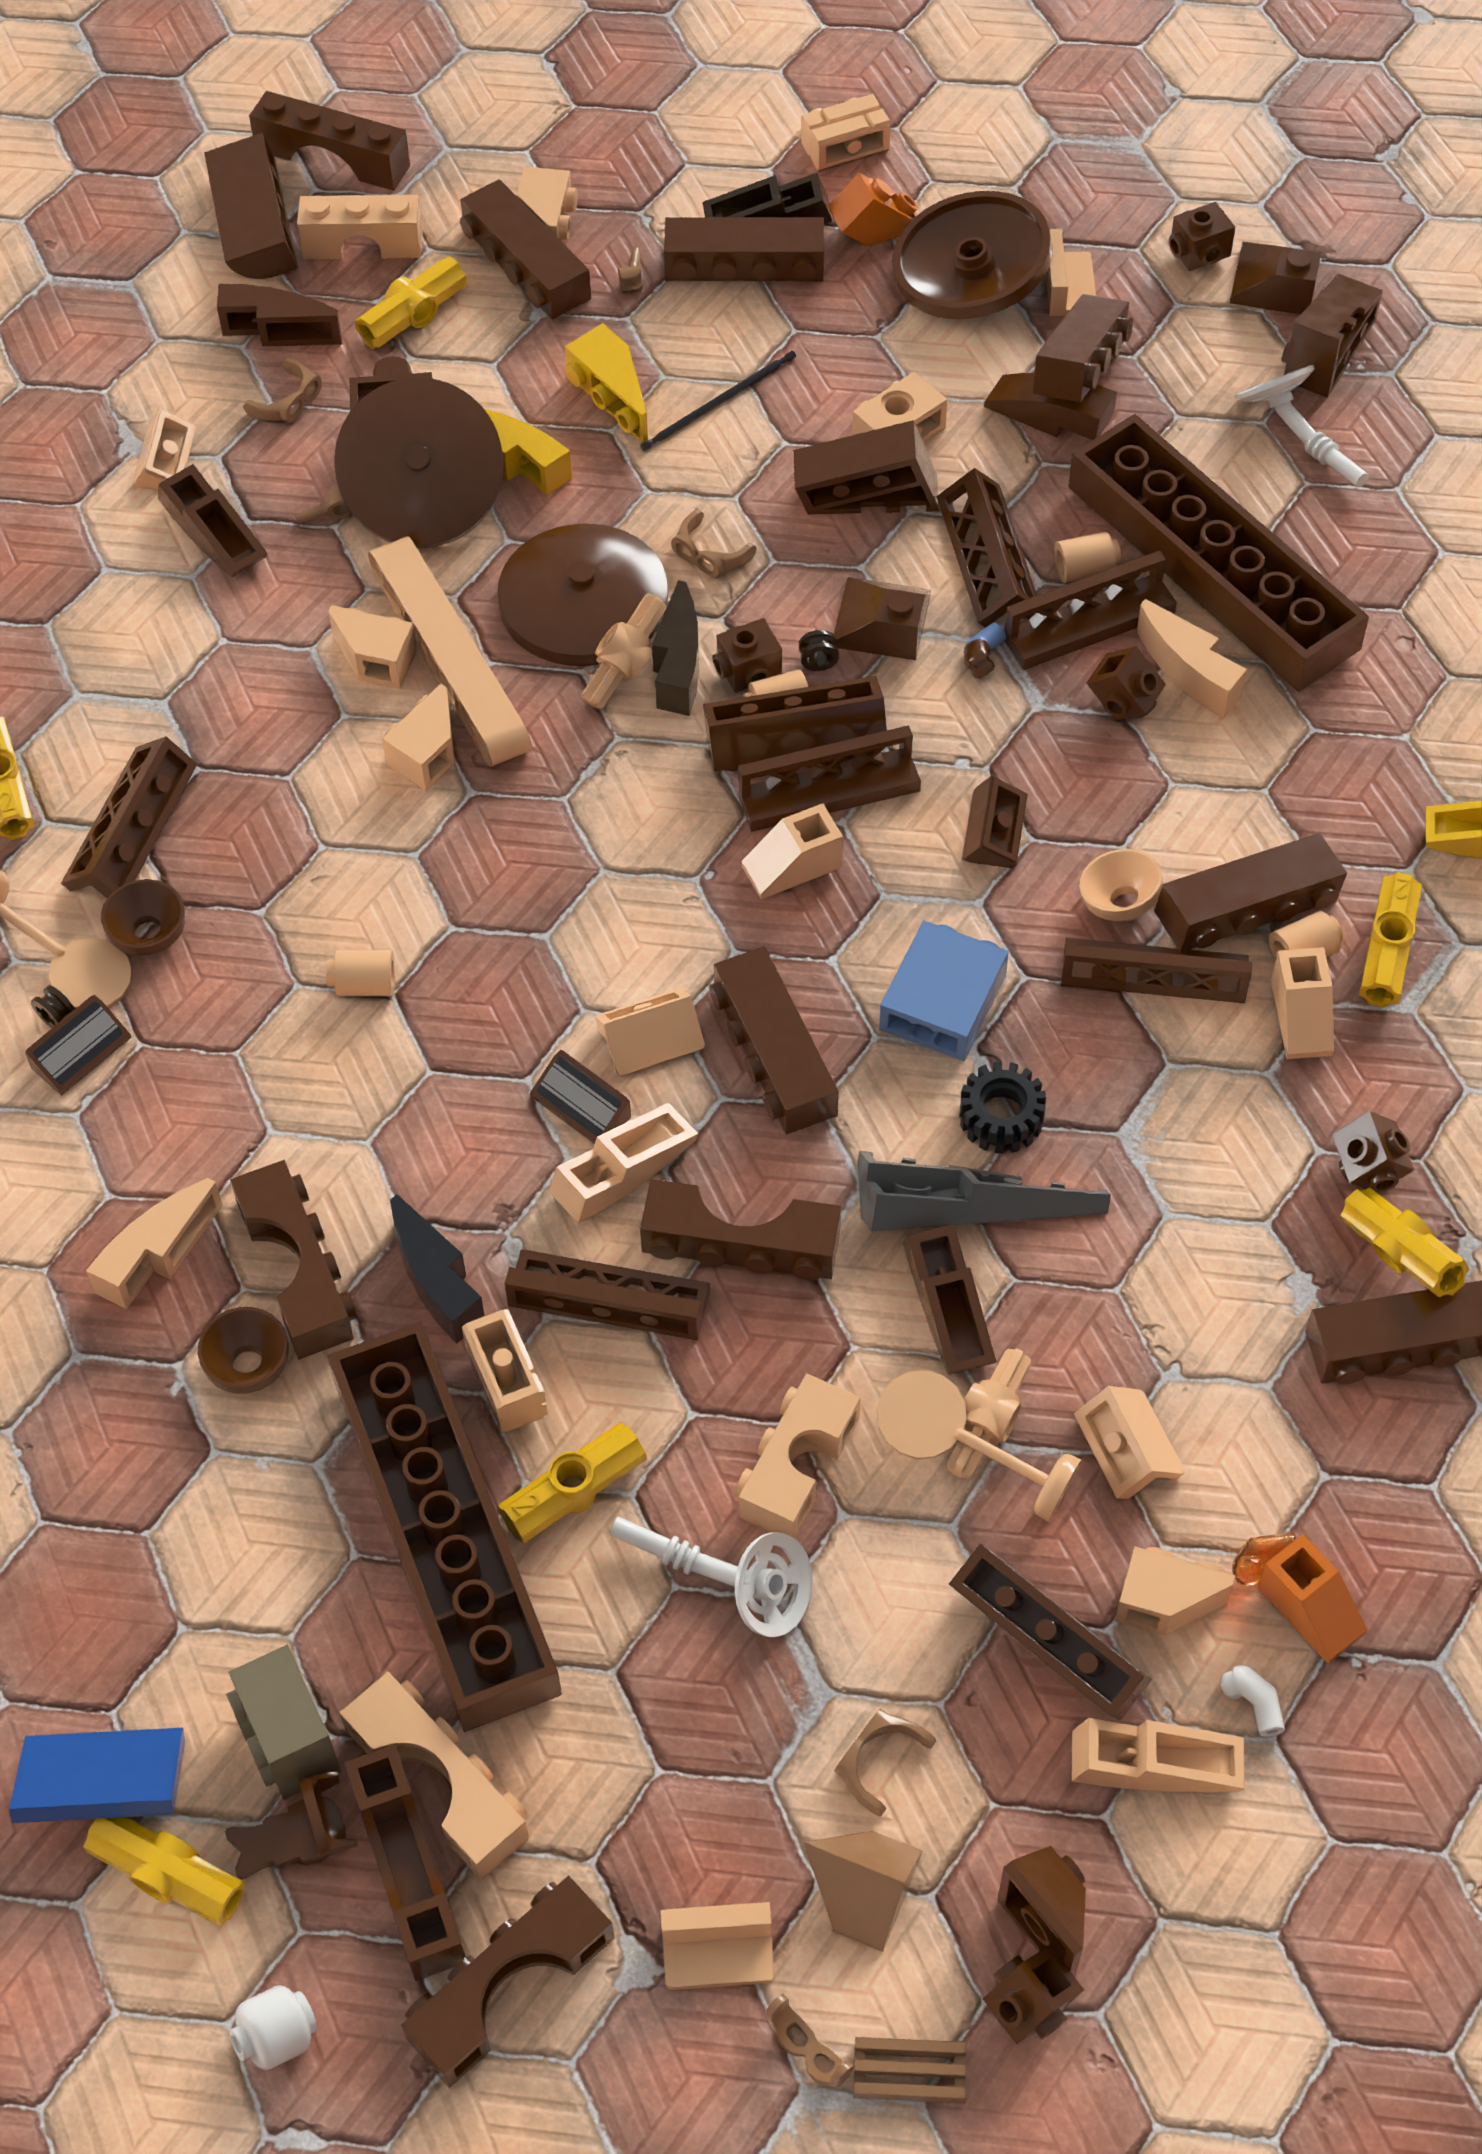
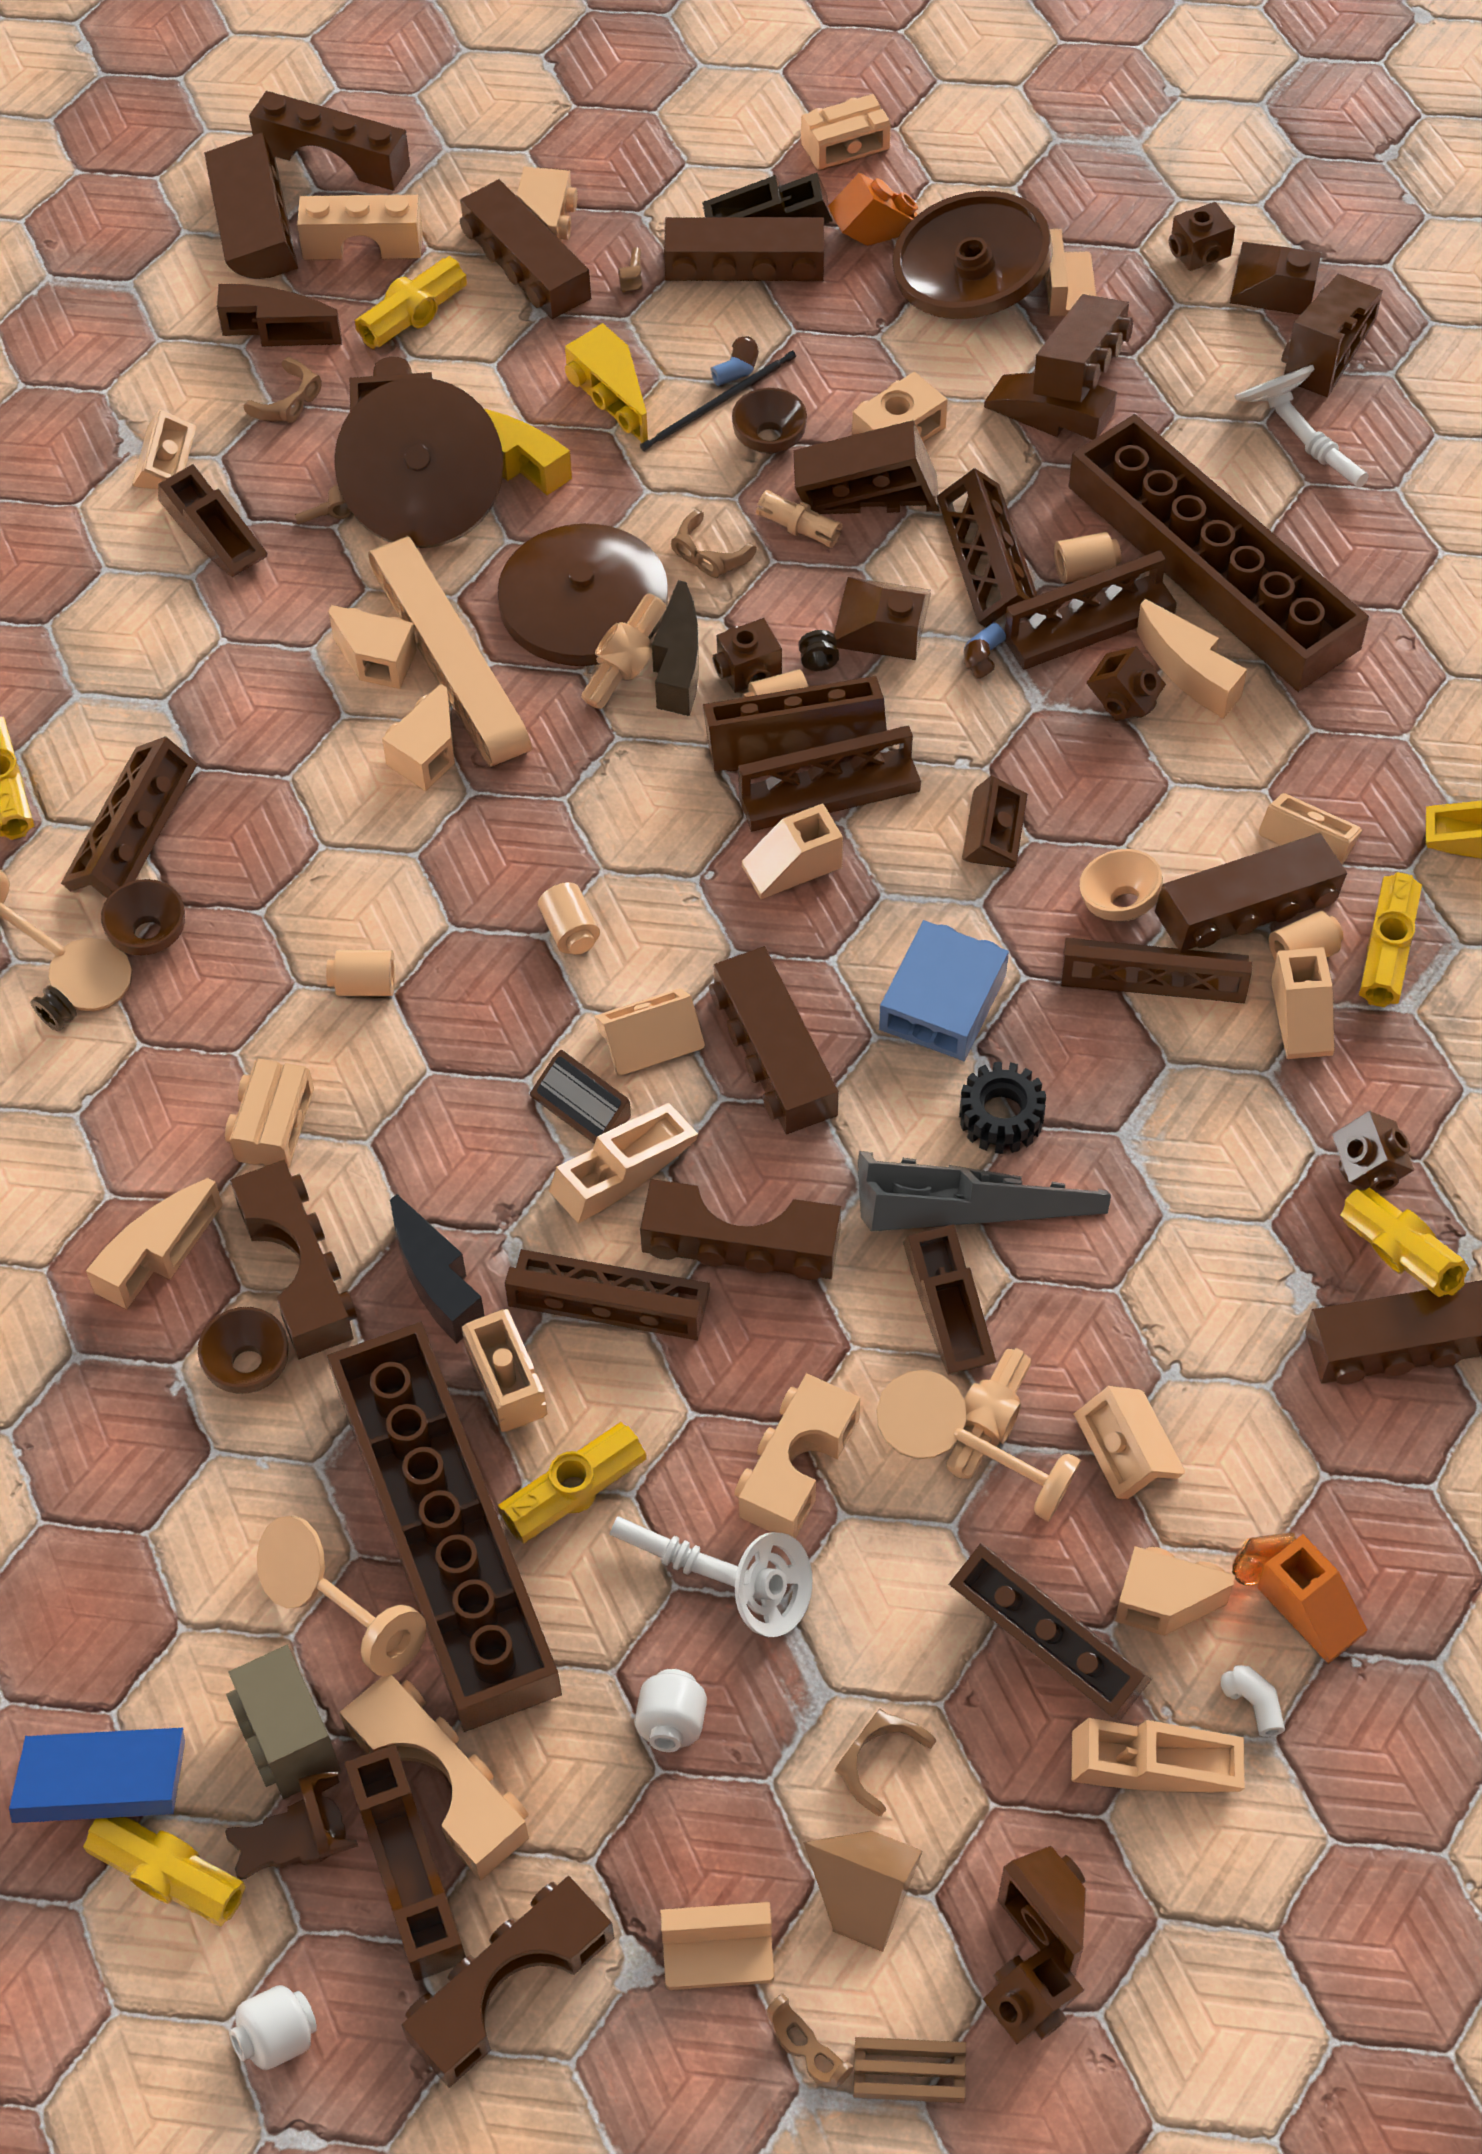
slope [25,995,131,1096] -> none
none -> light nougat brick [225,1058,314,1168]
none -> light nougat piece [256,1516,427,1676]
none -> light nougat brick [538,883,600,955]
none -> white head [634,1669,707,1752]
none -> arm [711,336,759,386]
none -> reddish brown piece [732,388,807,454]
none -> light nougat pin [756,490,842,548]
none -> light nougat slope [1259,793,1362,865]

